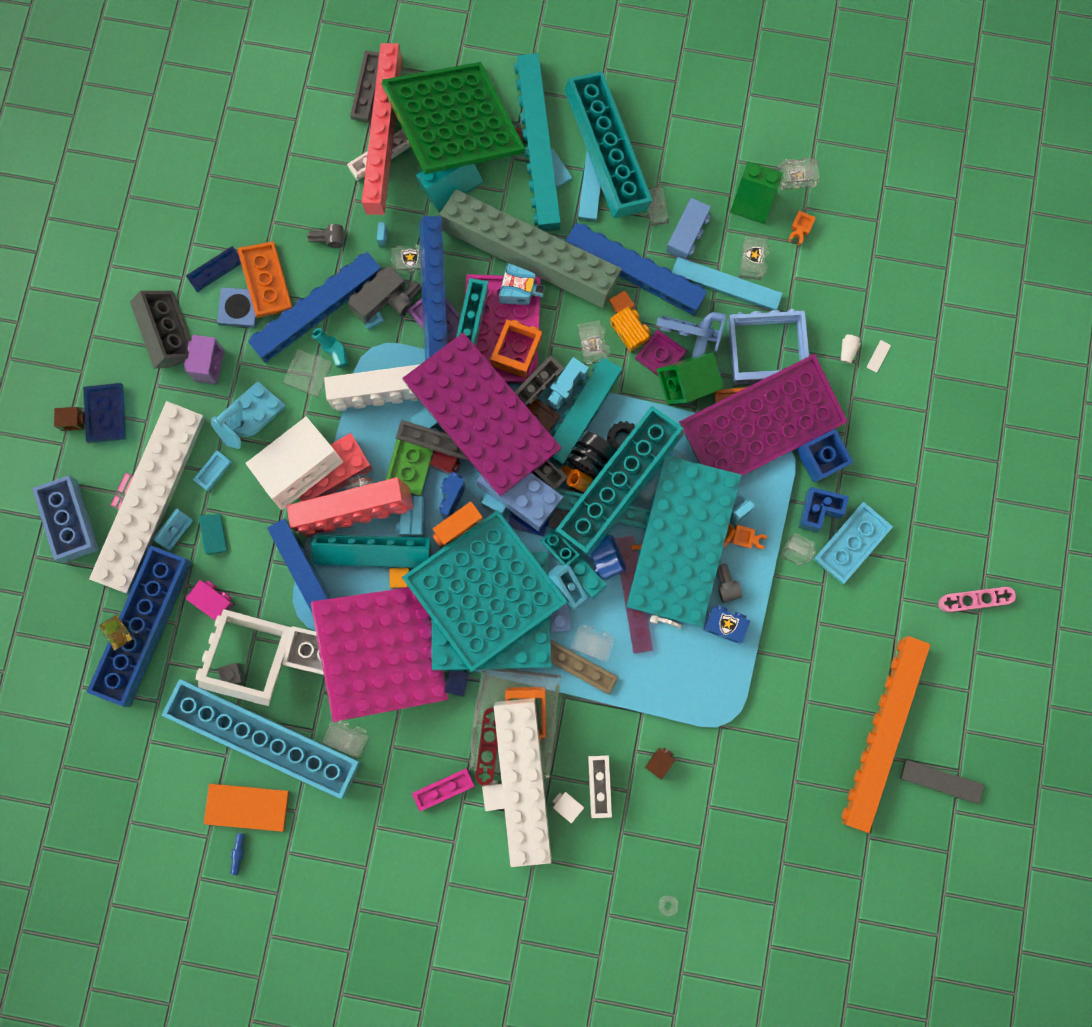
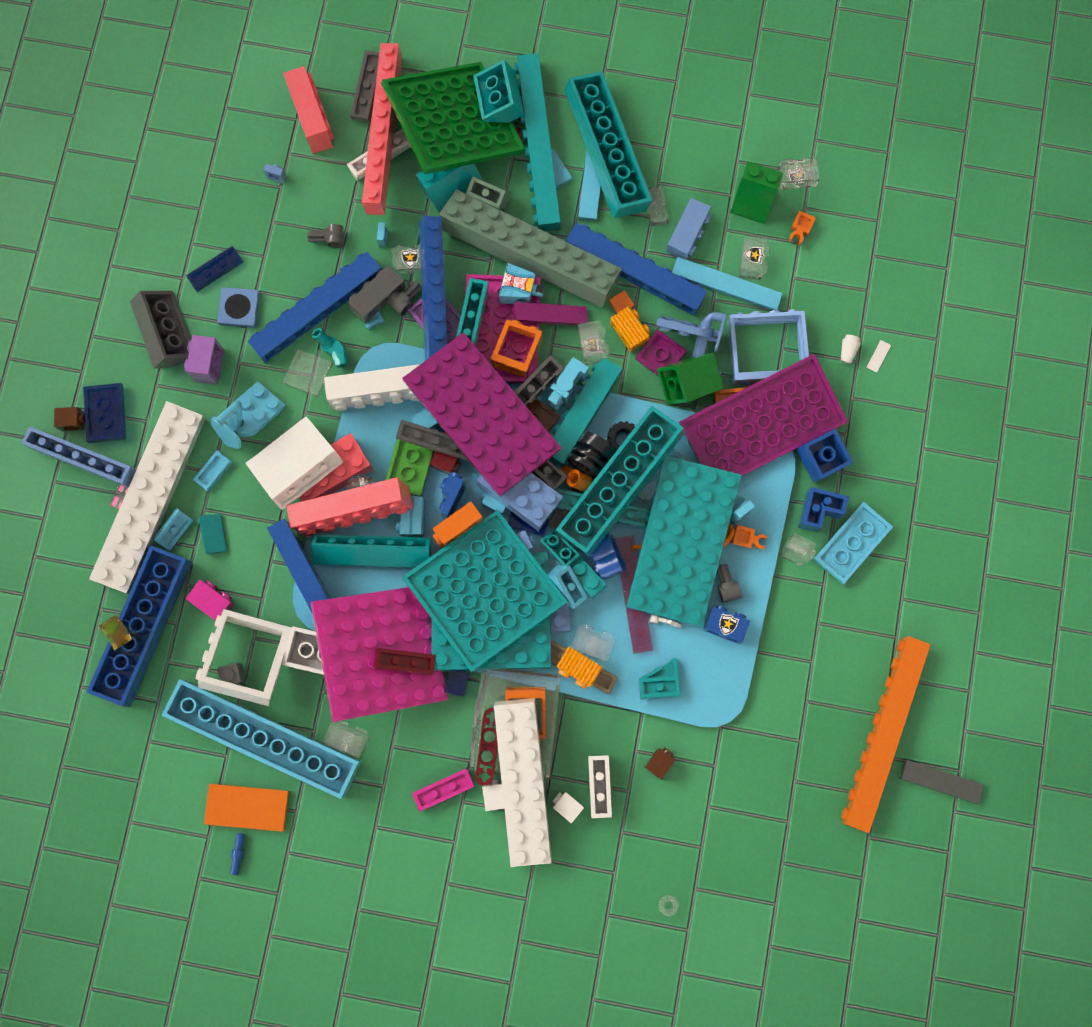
medium blue brick [32,475,99,563] -> none
orange tile [237,241,292,318] -> none
light orange tile [389,568,410,589] -> none
bright pink beam [938,587,1016,613] -> none
none -> medium blue brick [21,426,136,488]
none -> medium blue plate [263,164,287,183]
none -> coral brick [283,66,334,154]
none -> dark red plate [374,648,435,676]
none -> sand green brick [466,176,511,209]
none -> teal slope [473,60,524,123]
none -> magenta tile [513,302,588,326]
none -> medium blue plate [518,530,535,552]
none -> light orange brick [556,647,603,689]
none -> teal wing [639,658,680,700]

